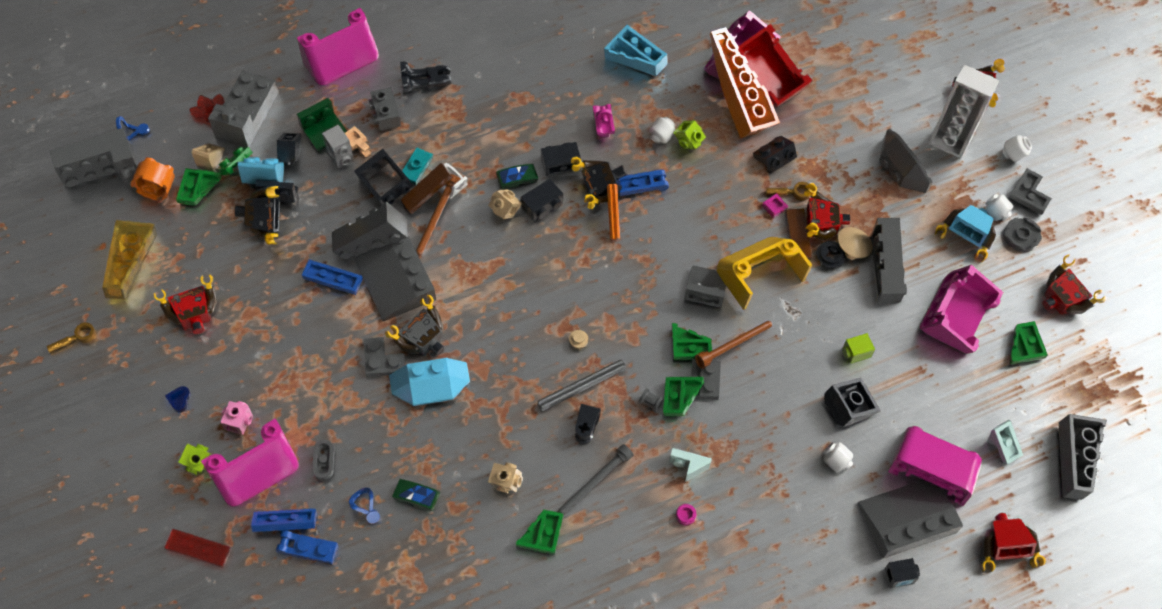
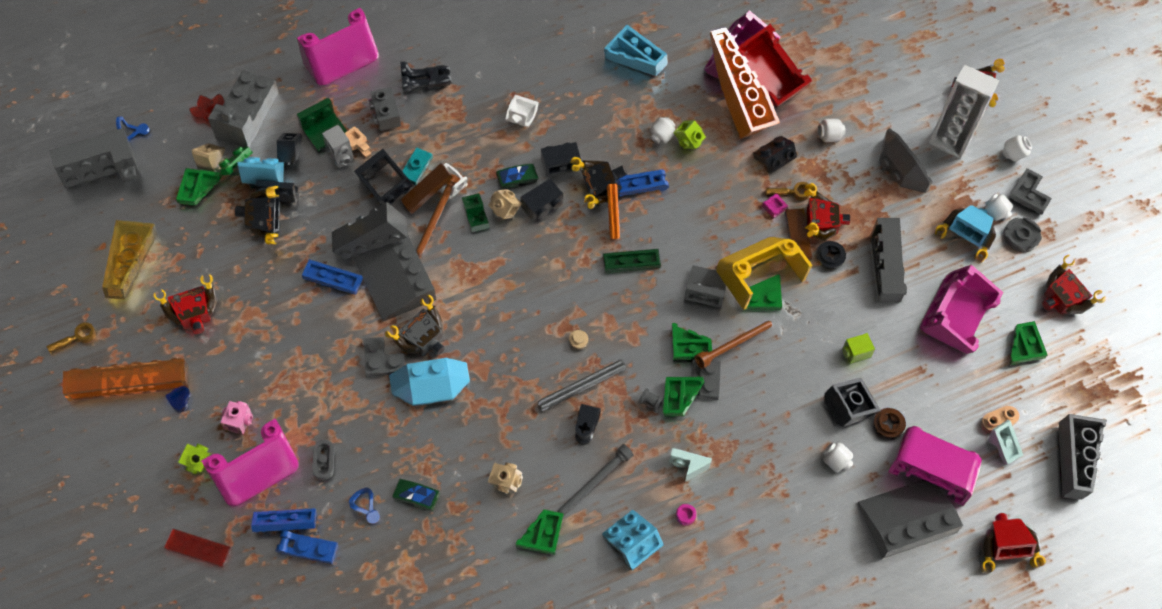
orange brick [131,157,175,200] -> none
dark pink hips [592,104,615,138] -> none
tan dish [836,227,873,260] -> none
black brick [885,558,920,588] -> none
none -> clear orange brick [63,358,189,401]
none -> dark green slope [462,193,490,232]
none -> white piece [506,95,539,127]
none -> medium azure bracket [602,510,664,570]
none -> dark green tile [603,249,661,273]
none -> green wing [745,274,782,310]
none -> white head [817,119,846,142]
none -> reddish brown gear [874,408,906,439]
none -> light nougat plate [980,406,1019,434]

